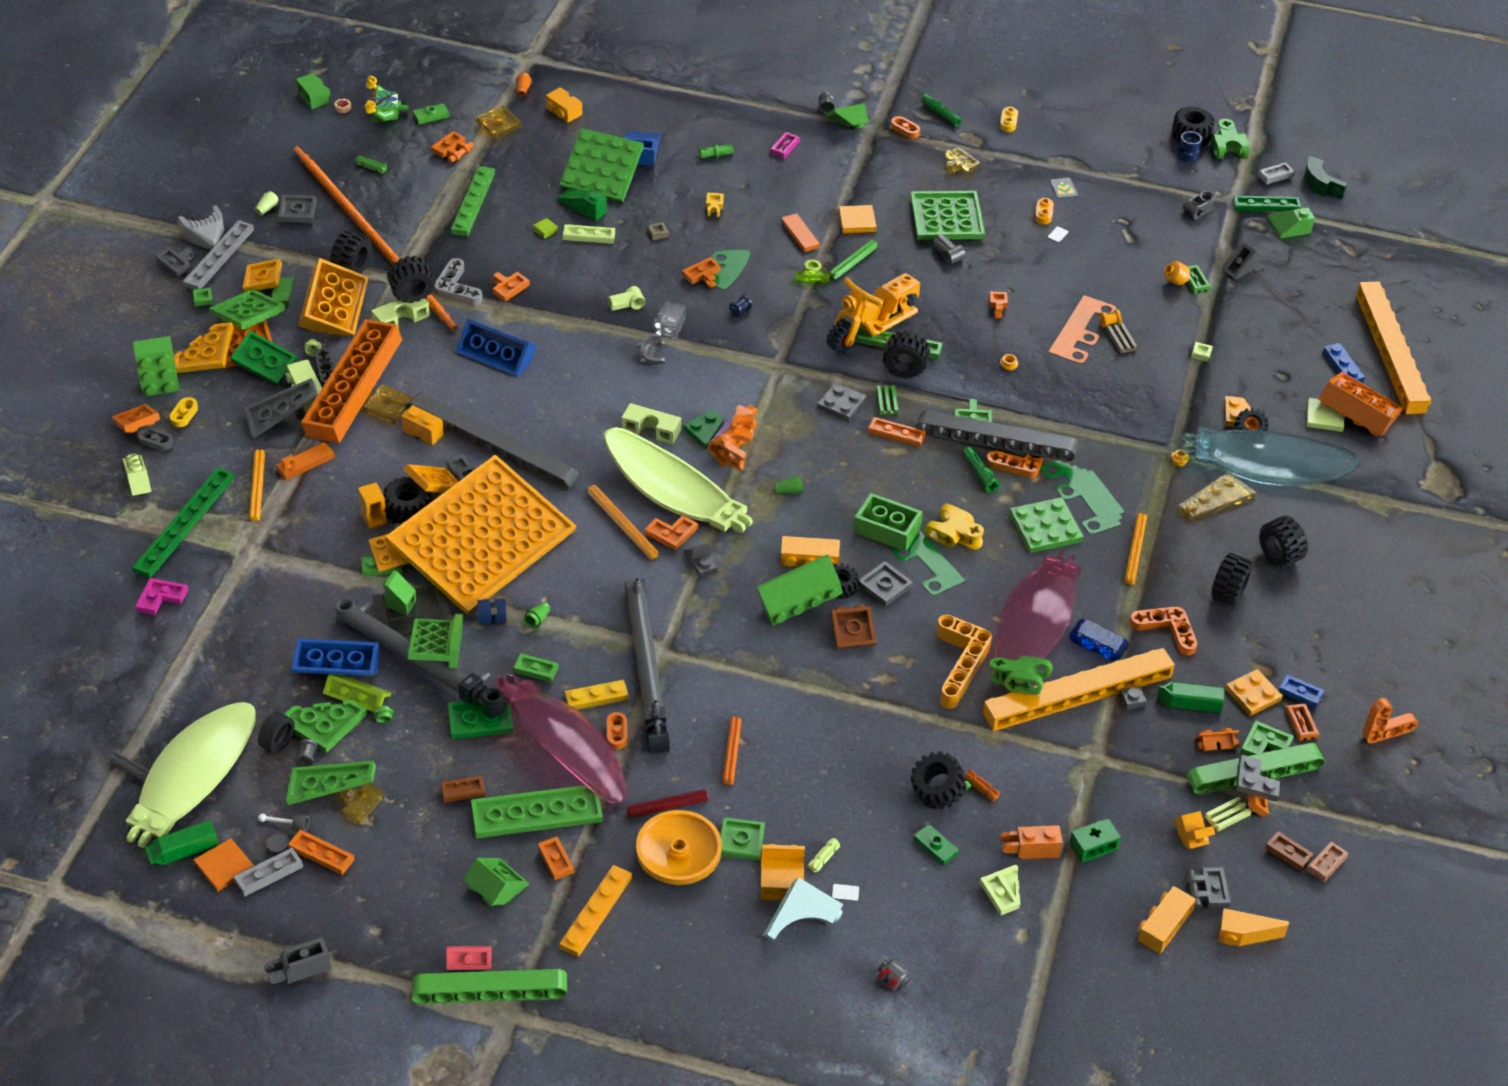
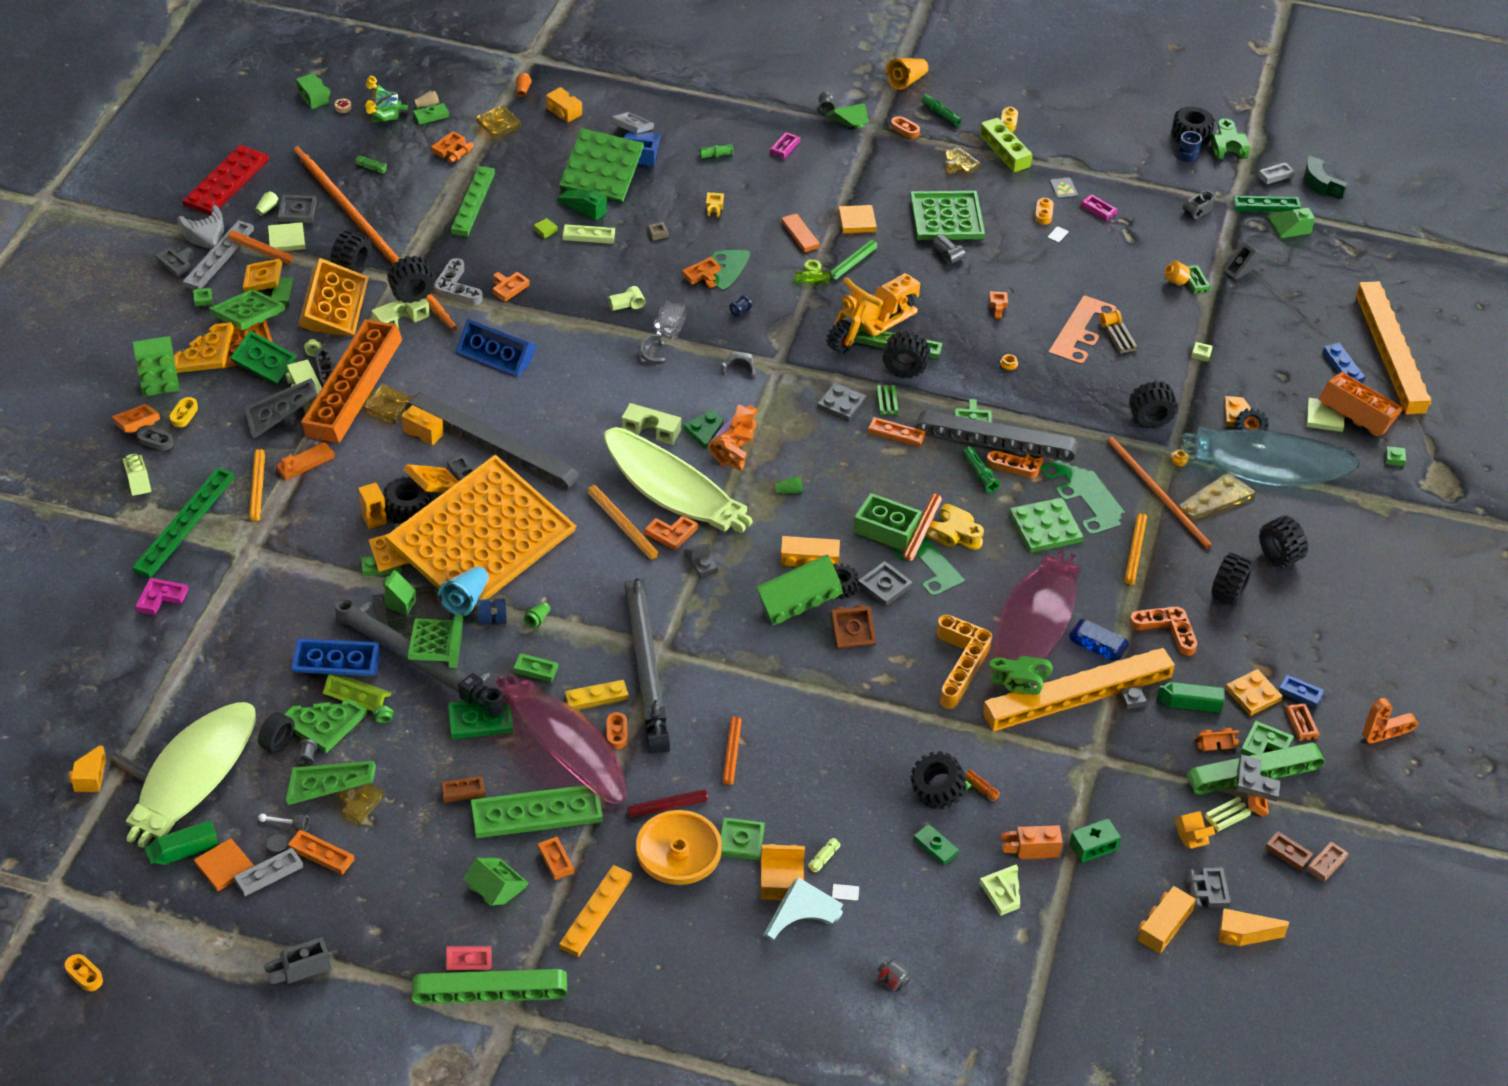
none -> light orange plate [65,954,103,991]
none -> light orange slope [69,746,106,792]
none -> red plate [182,145,269,216]
none -> orange axle [228,230,293,265]
none -> yellowish green tile [268,223,306,251]
none -> tan cone [414,91,439,109]
none -> medium azure cone [438,566,489,616]
none -> light grey tile [610,112,654,134]
none -> flat silver helmet [720,352,756,379]
none -> light orange cone [885,58,928,90]
none -> orange axle [903,493,942,561]
none -> lime brick [980,118,1032,172]
none -> dark pink tile [1081,194,1118,221]
none -> orange piece [1107,437,1212,549]
none -> black tyre [1129,381,1178,429]
none -> bright green plate [1385,446,1406,466]

